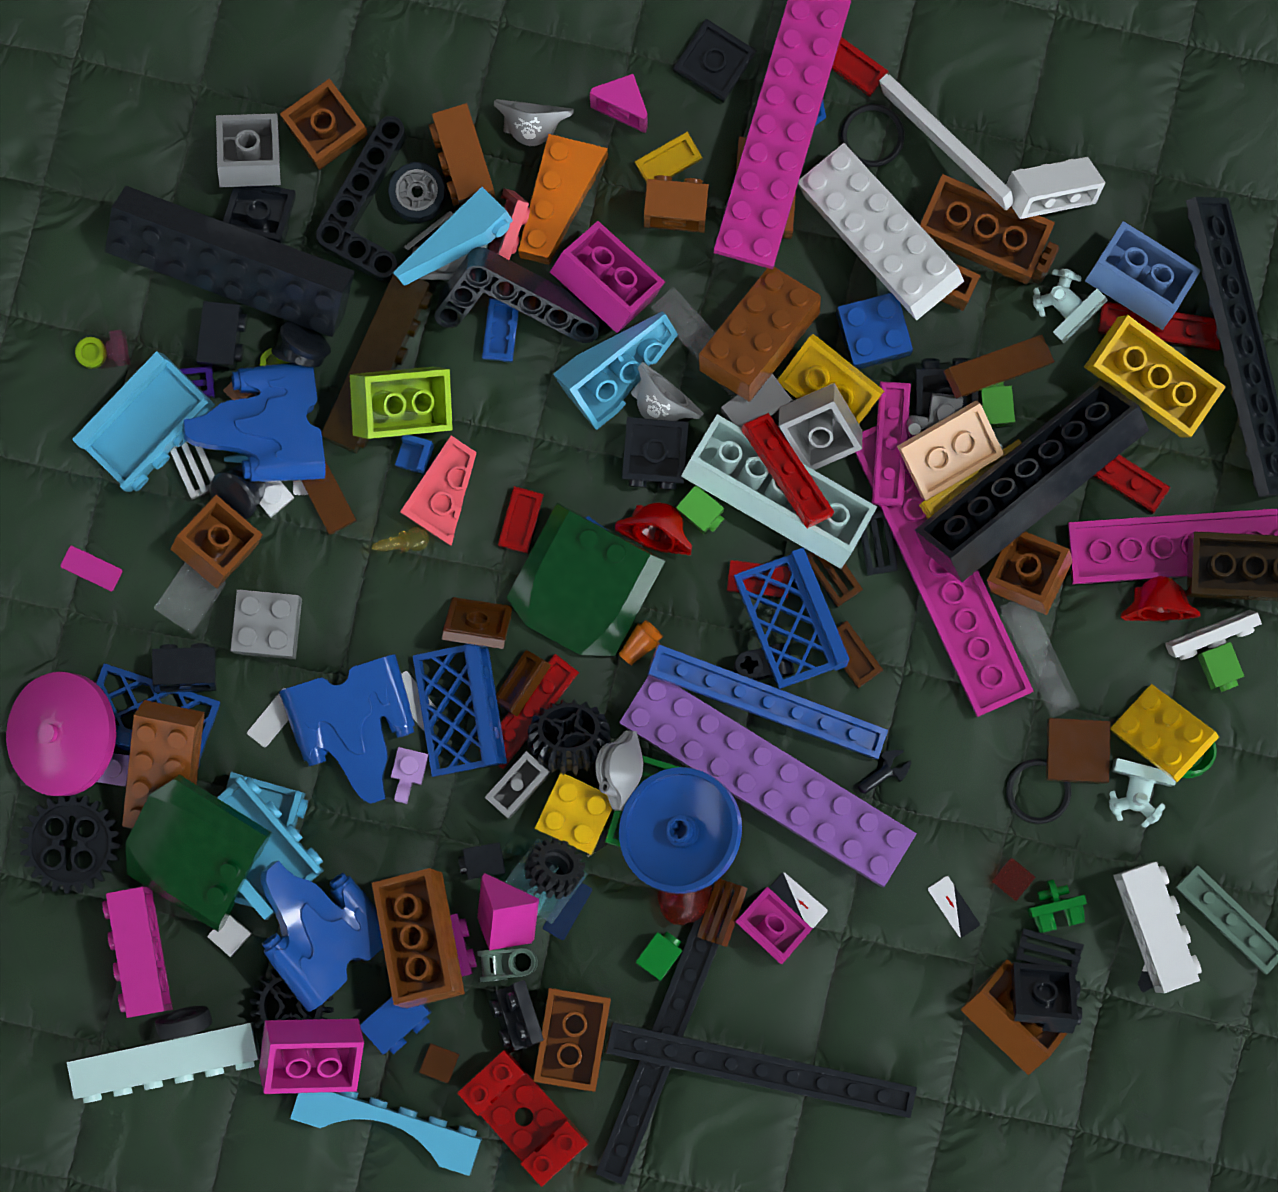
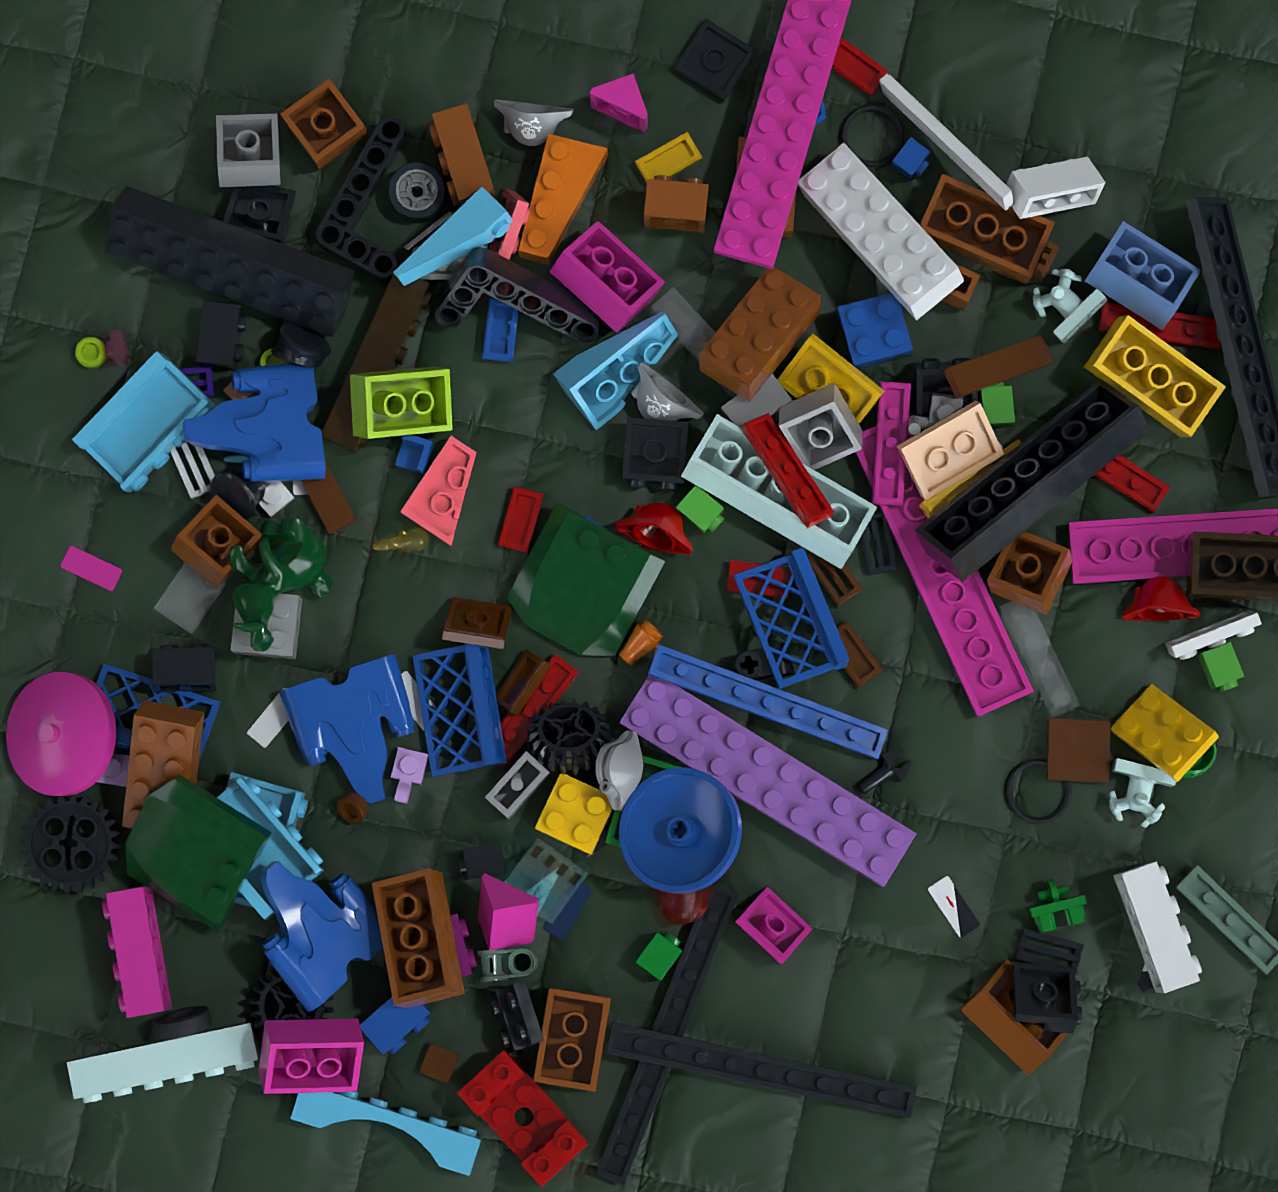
white tile [207,915,252,957] -> none
black tyre [524,838,585,899] -> none
reddish brown tile [697,879,747,947] -> none
white sticker [769,872,828,928] -> none
clear red tile [991,858,1036,901] -> none
none -> dark green animal [229,517,332,652]
none -> reddish brown tile [337,792,369,824]
none -> blue plate [890,137,930,182]

